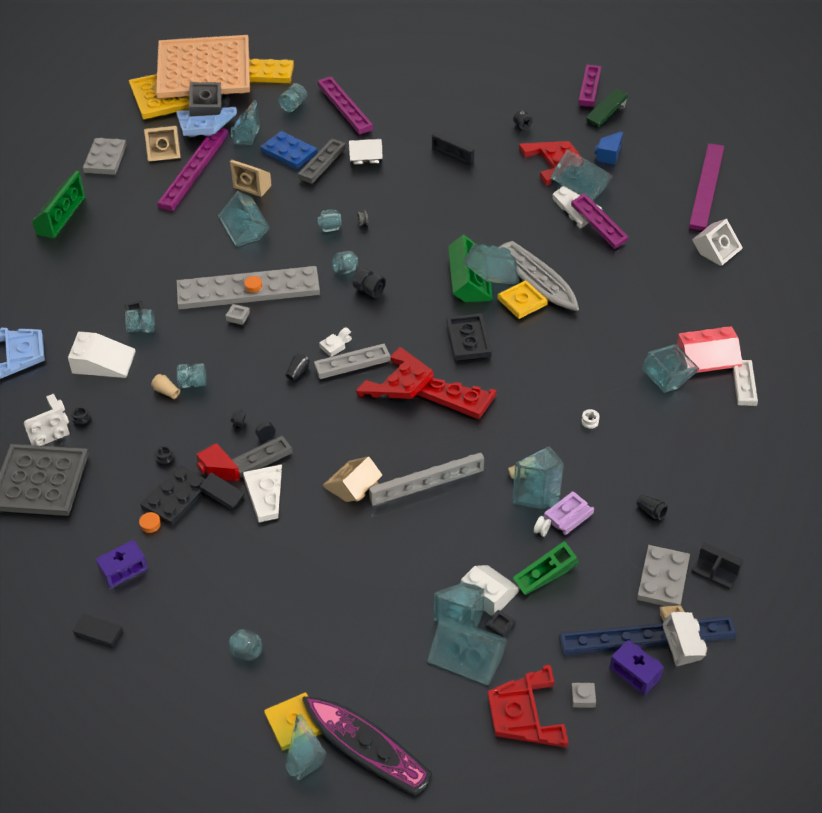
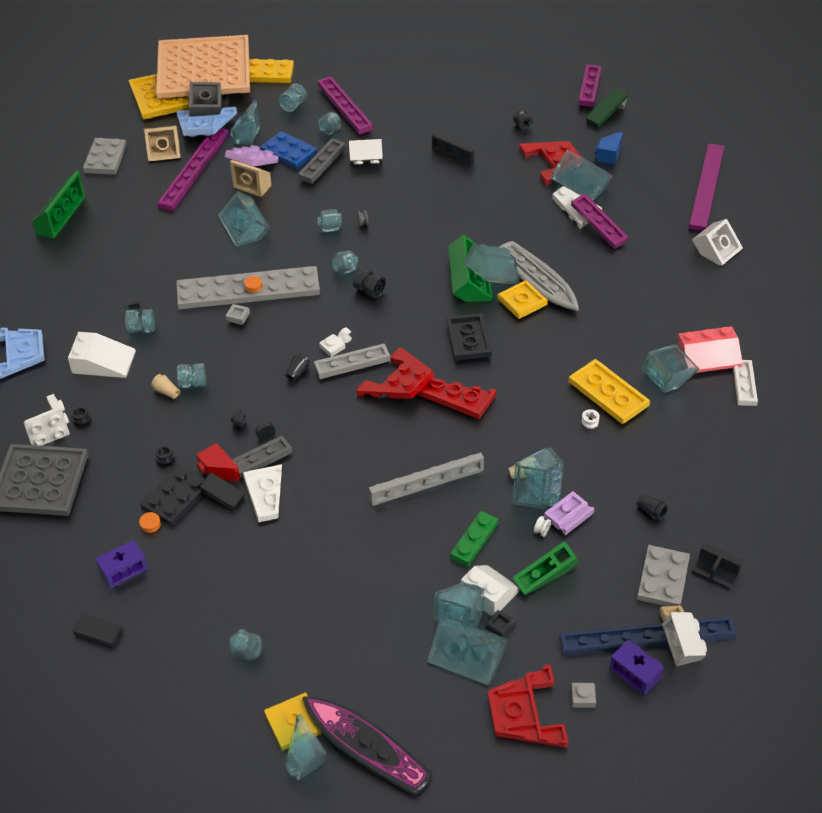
tan slope [323,456,382,502] -> none
none -> lavender plate [225,145,279,167]
none -> clear light blue head [318,112,341,134]
none -> green plate [450,511,499,567]
none -> yellow plate [568,359,650,424]

